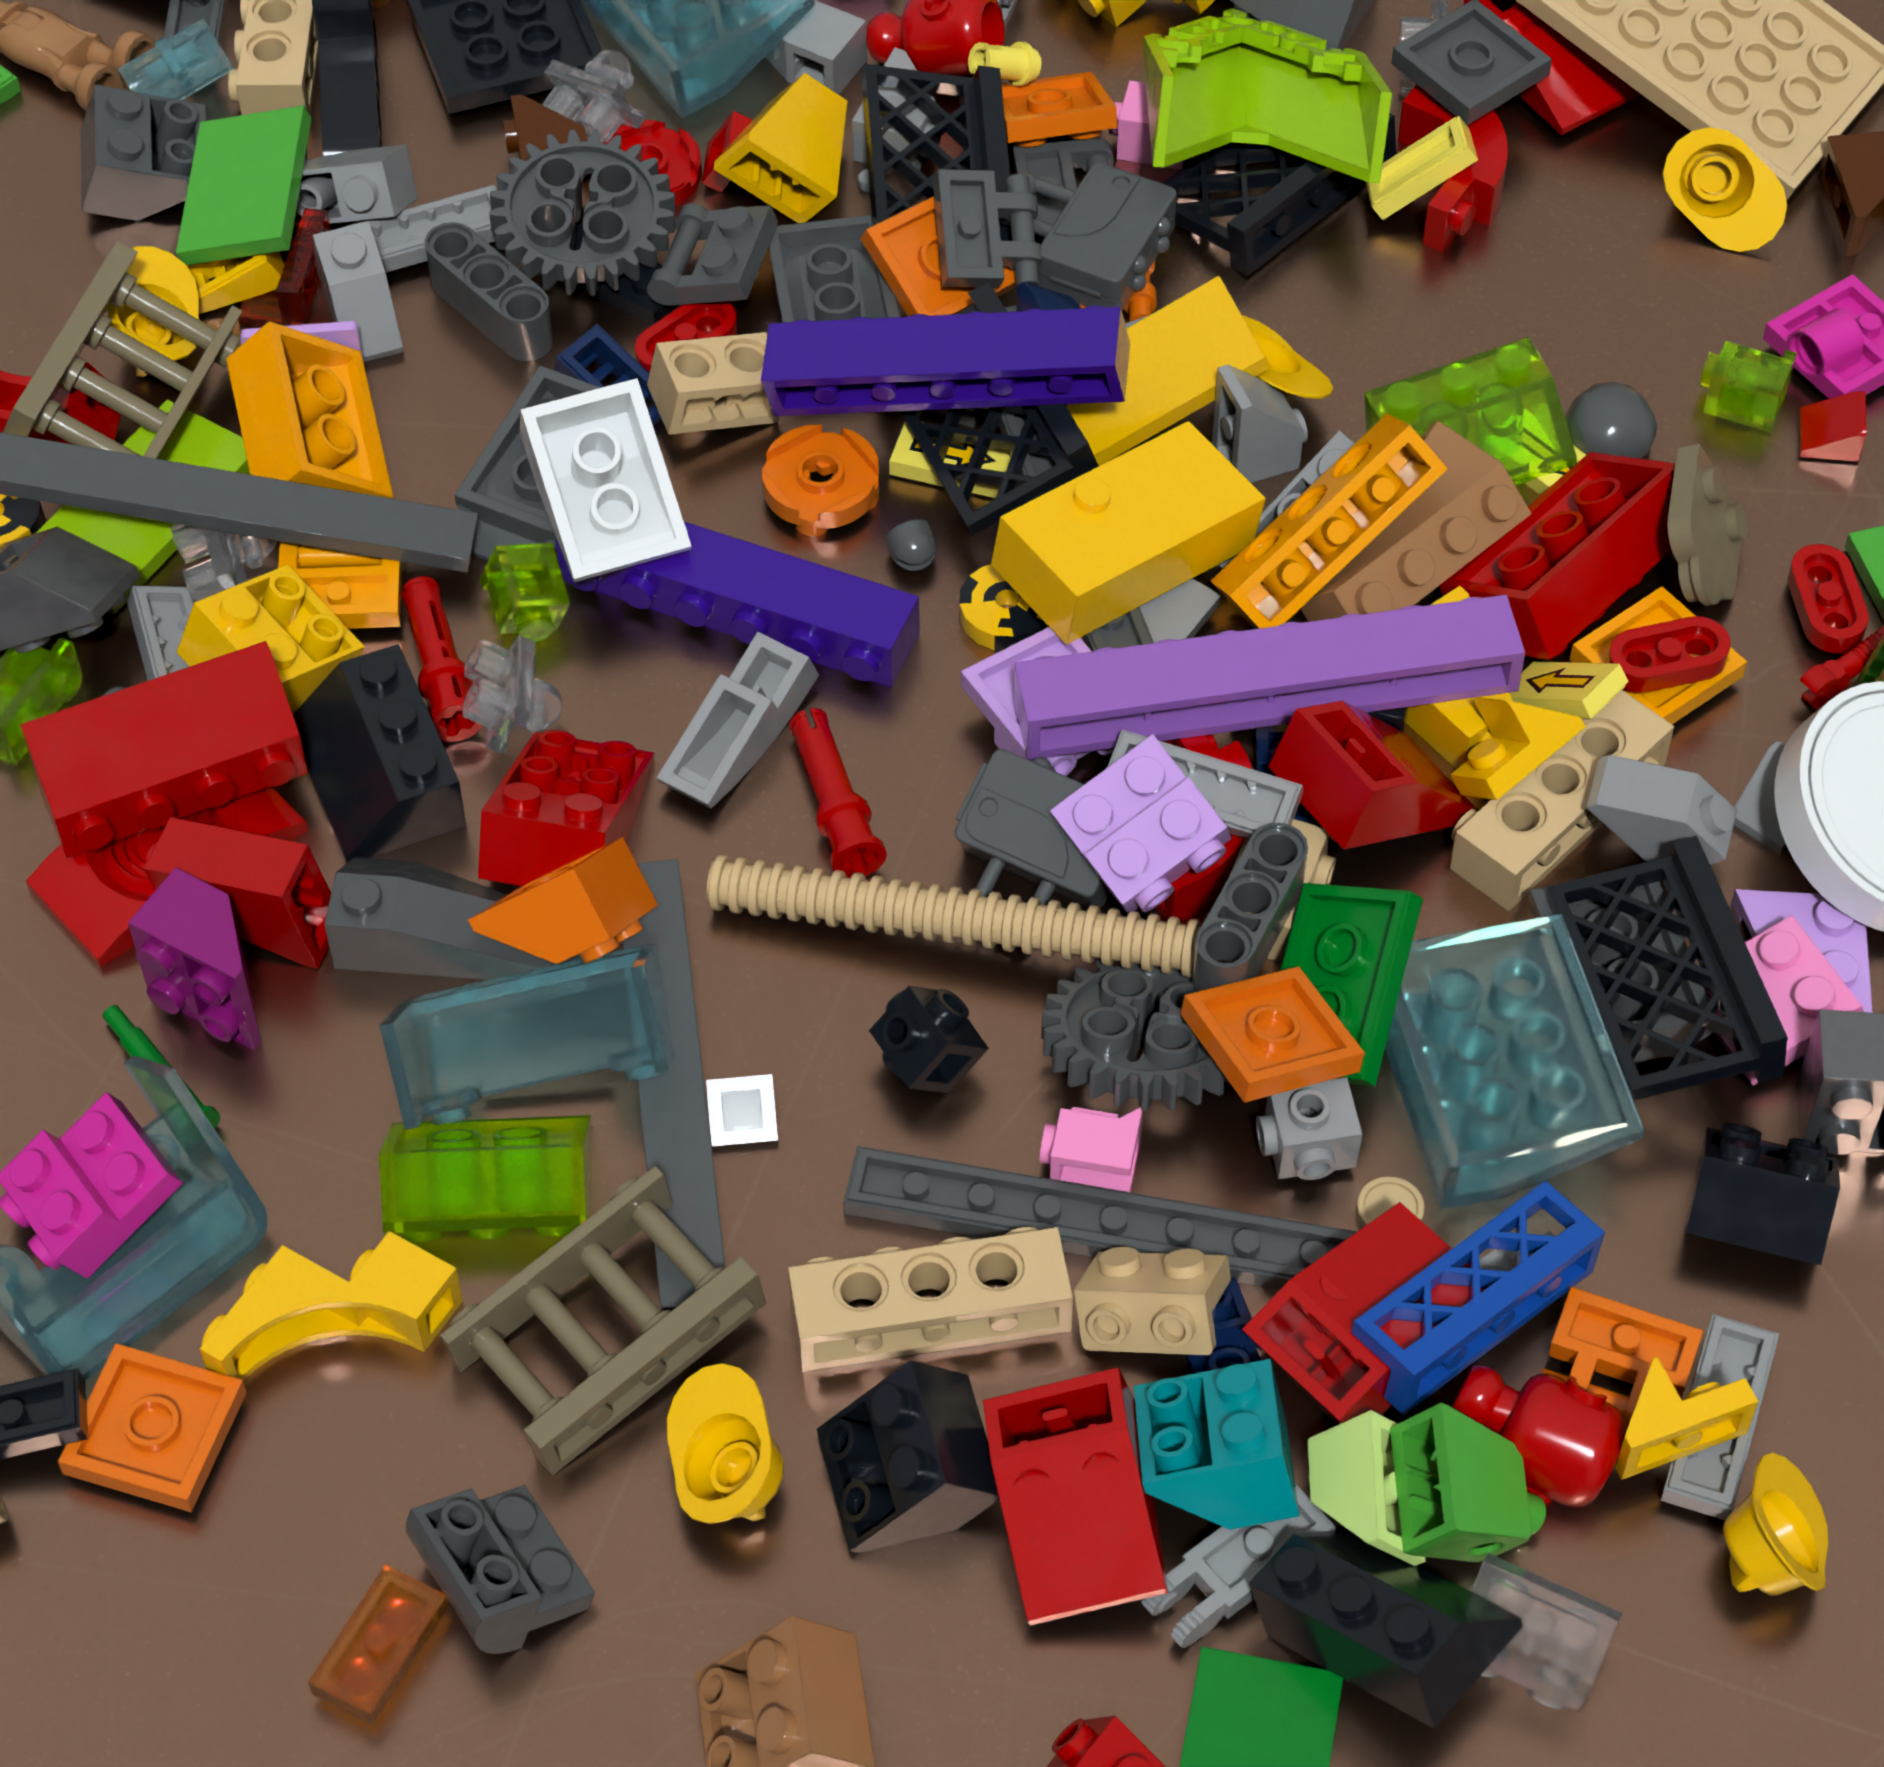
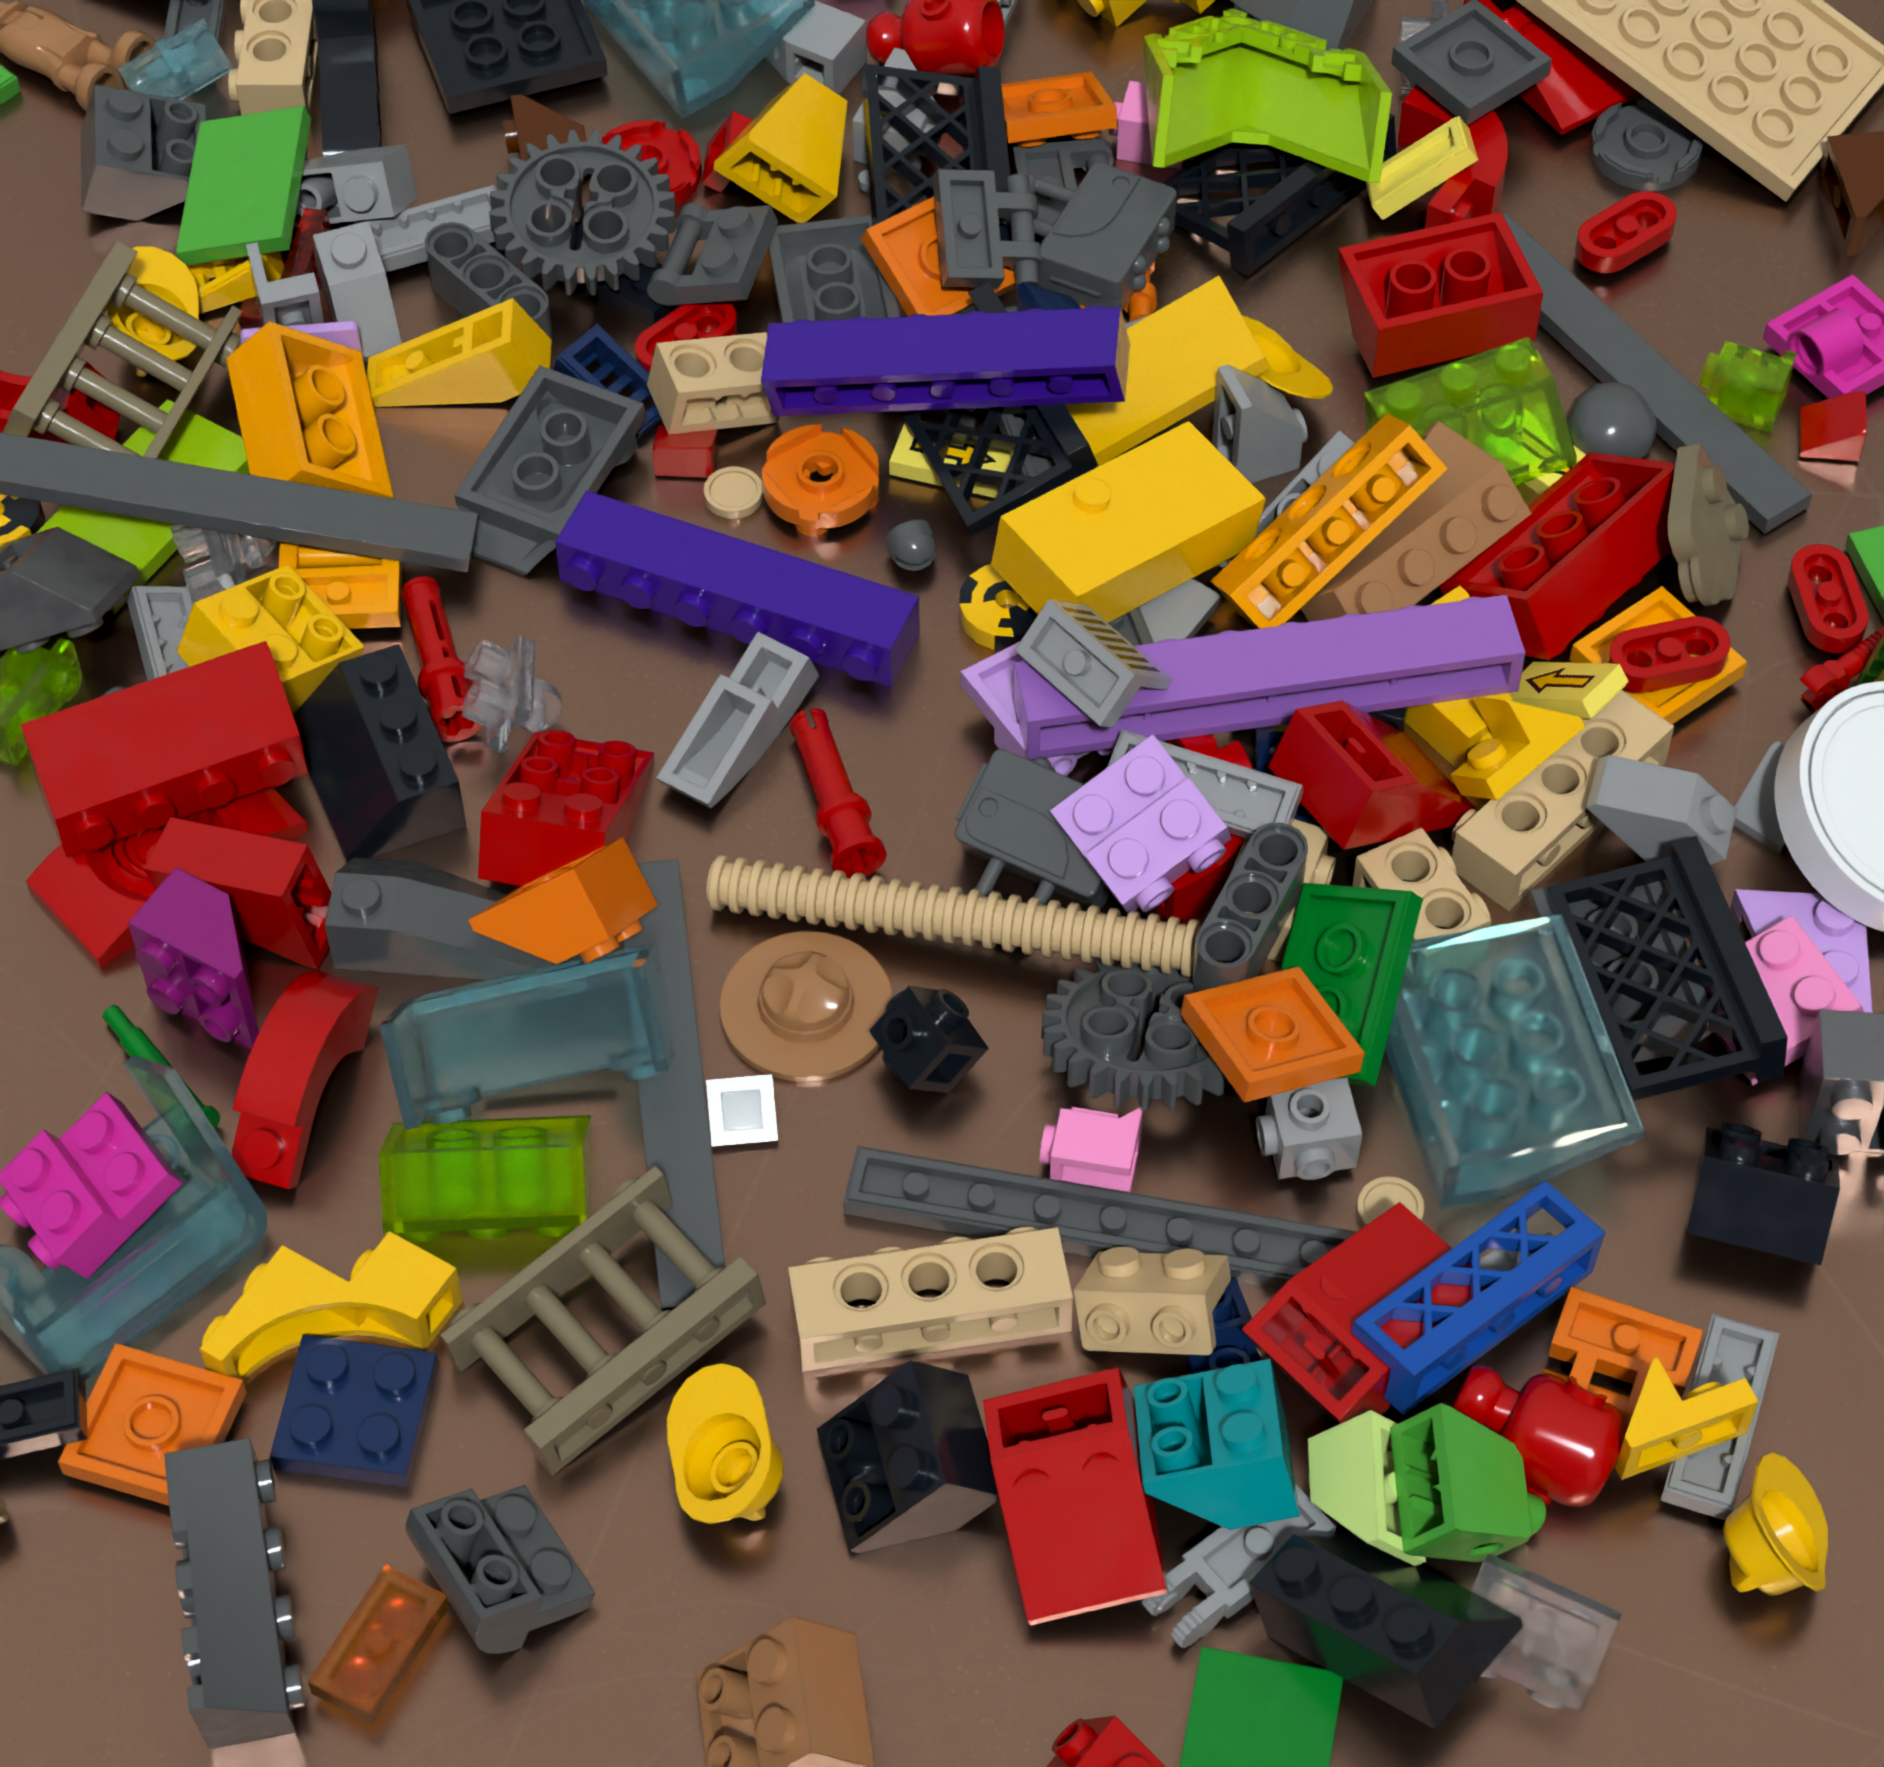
clear neon green brick [480,543,570,642] -> none
white slope [520,378,692,582] -> none
clear hips [542,50,647,144] -> none
light yellow pin [968,42,1041,86] -> none
yellow piece [1663,127,1787,252] -> none
none -> dark grey wedge [164,1438,305,1749]
none -> red arch [227,970,378,1189]
none -> light grey panel [246,242,324,327]
none -> dark blue plate [269,1335,440,1488]
none -> yellow slope [367,298,552,407]
none -> red slope [652,425,718,478]
none -> tan piece [704,466,763,519]
none -> medium nougat hat [719,931,893,1082]
none -> light grey panel [1015,599,1173,728]
none -> red slope [1338,212,1543,378]
none -> tan brick [1352,828,1491,987]
none -> dark grey tile [1503,213,1812,534]
none -> red plate [1575,191,1677,273]
none -> dark grey tile [1590,99,1704,191]

